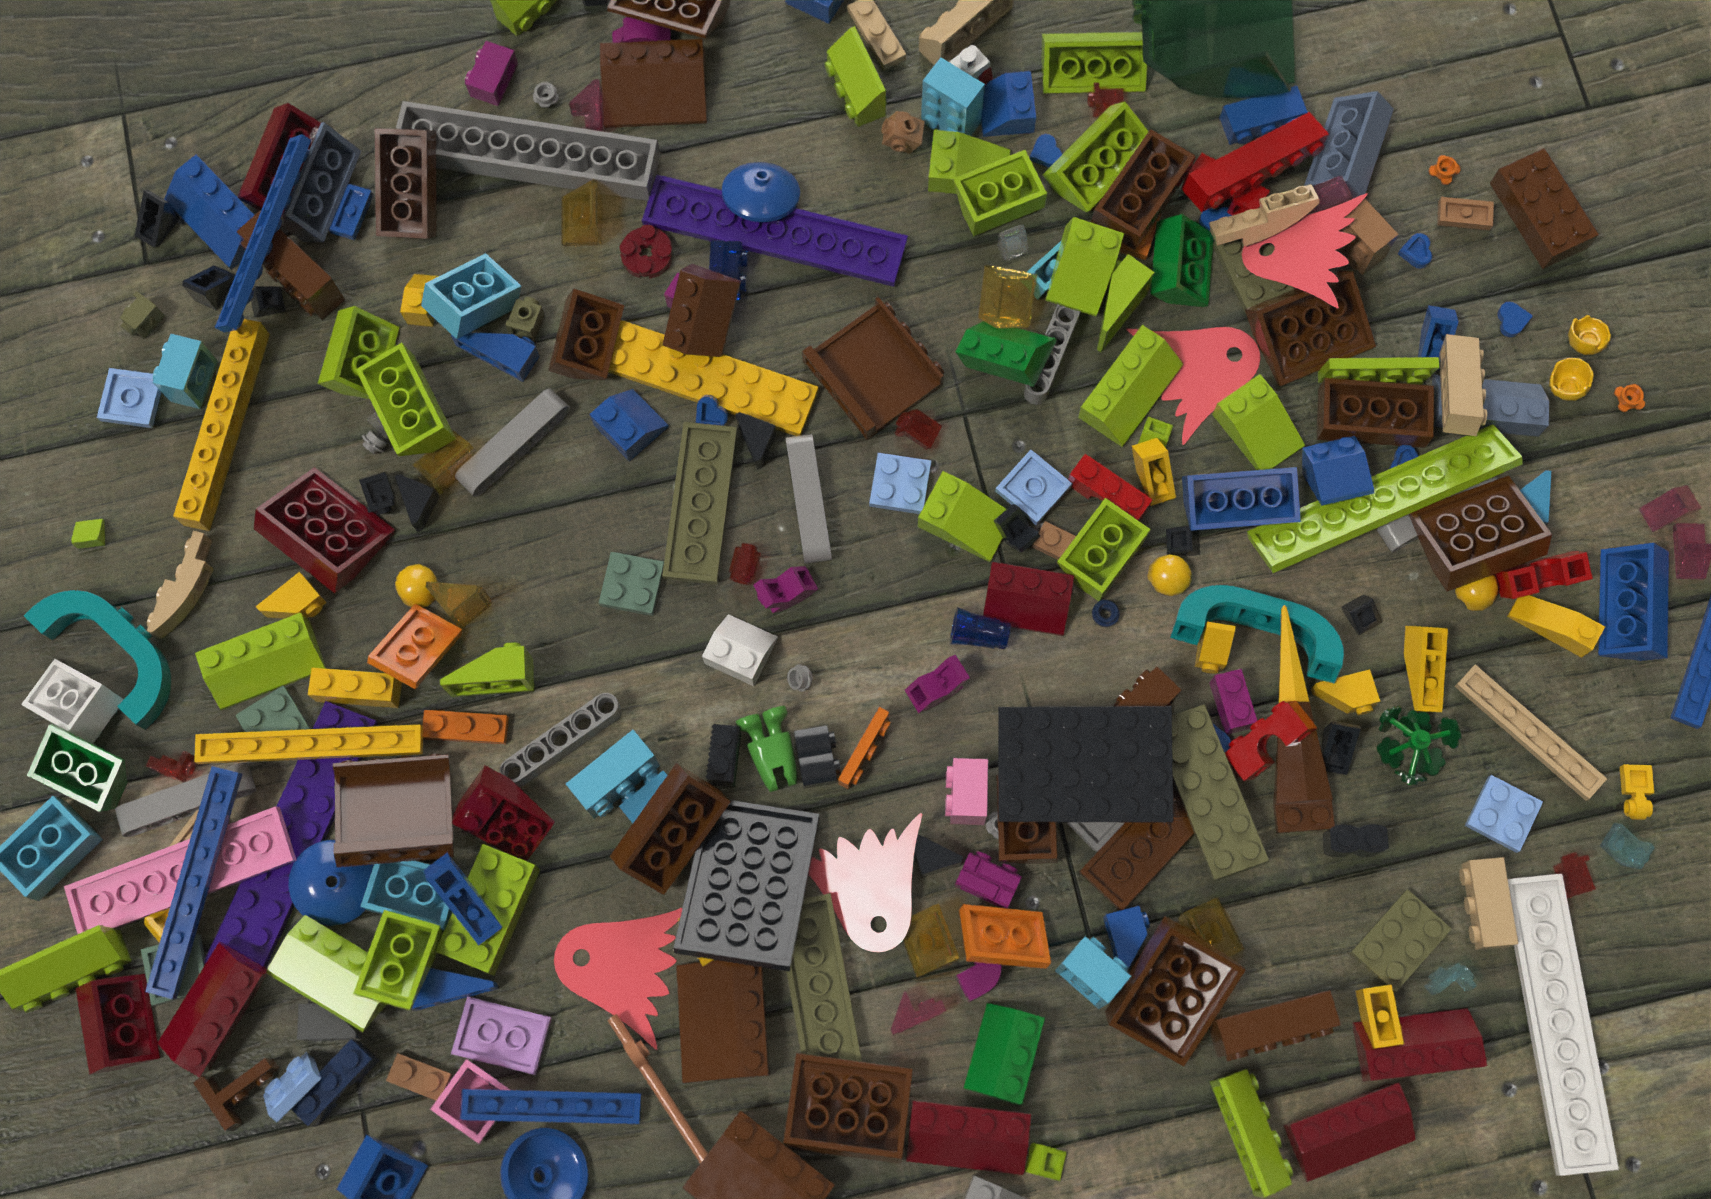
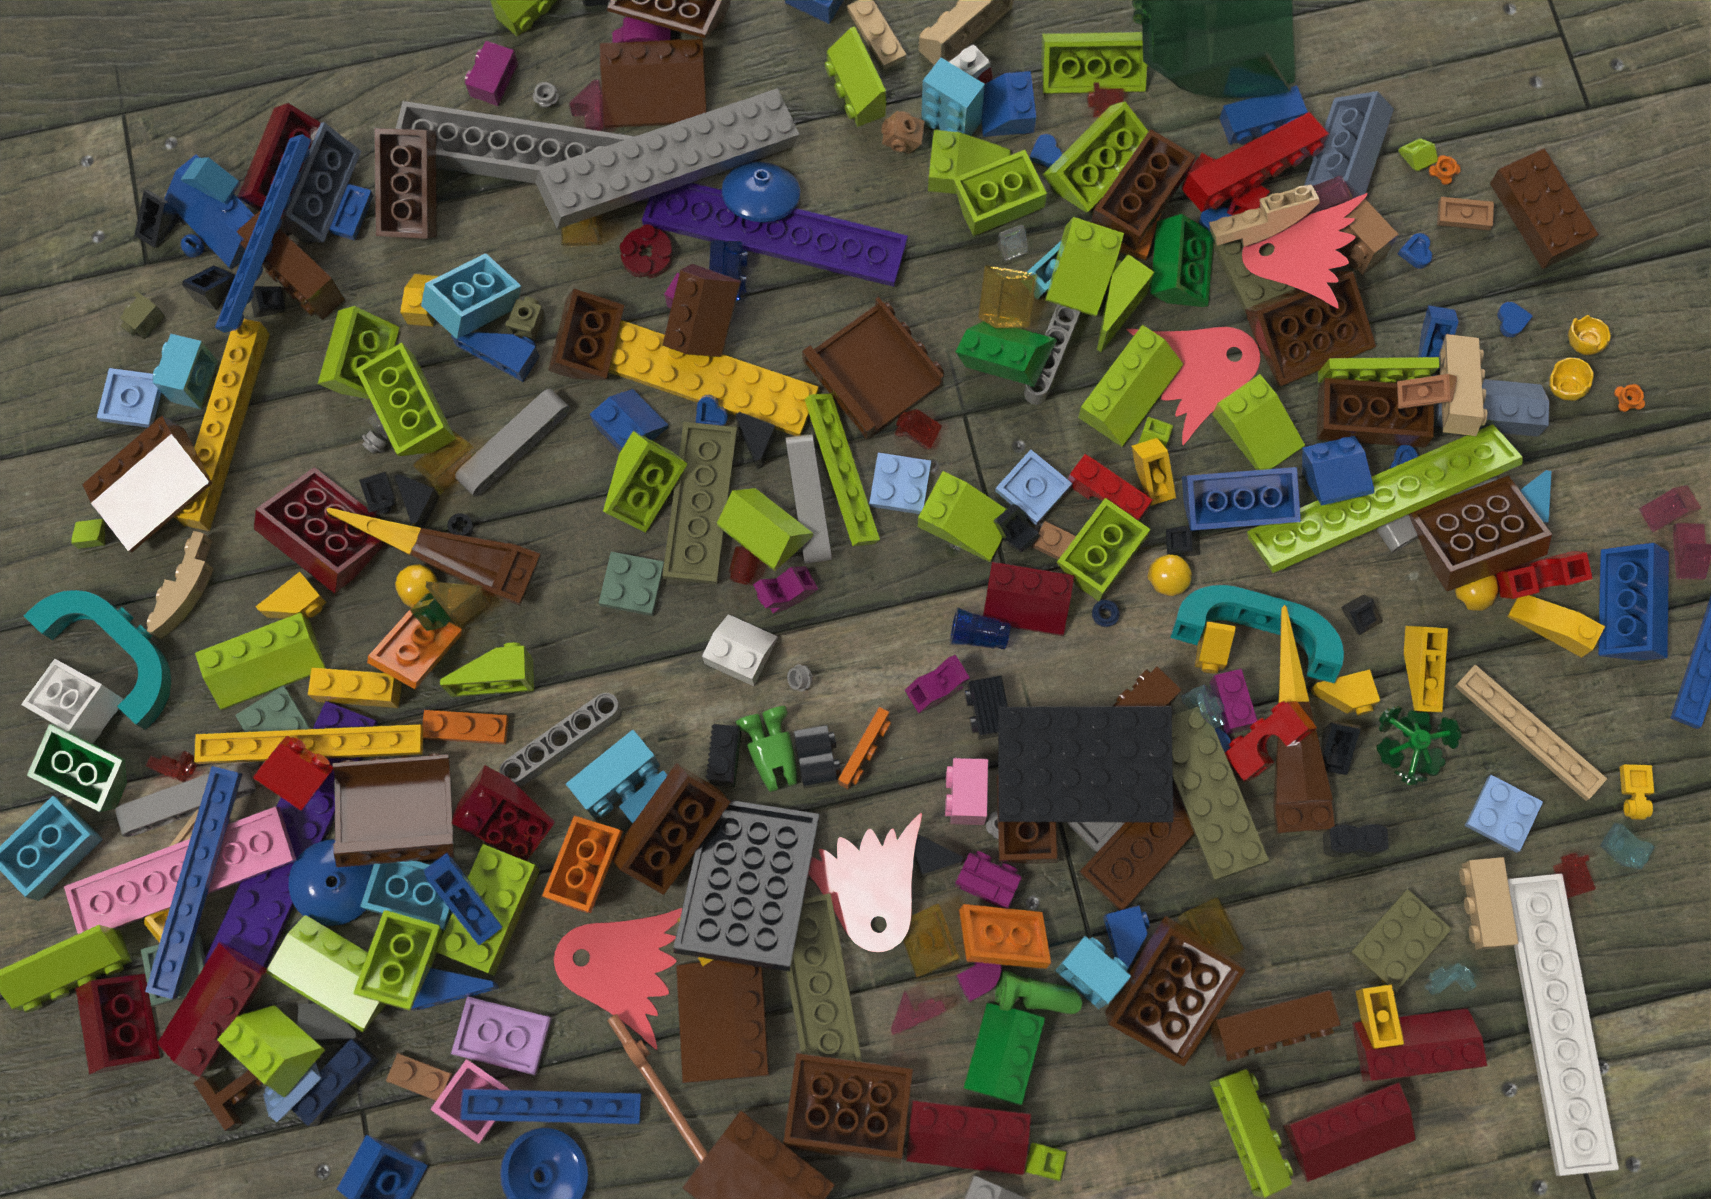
none -> slope [82,416,213,552]
none -> dark azure slope [181,157,241,204]
none -> blue hinge [181,234,204,257]
none -> lime slope [217,1005,325,1098]
none -> red slope [253,735,333,810]
none -> reddish brown plate [326,508,541,606]
none -> dark green bracket [410,593,452,631]
none -> black bush [447,513,473,537]
none -> light grey brick [535,88,800,229]
none -> orange slope [542,815,623,913]
none -> lime slope [603,431,688,533]
none -> lime slope [717,488,814,571]
none -> lime plate [804,393,880,546]
none -> black brick [964,675,1008,740]
none -> bright green piece [995,970,1082,1014]
none -> clear light blue bracket [1181,684,1224,729]
none -> nougat slope [1397,374,1457,409]
none -> lime slope [1399,139,1438,171]

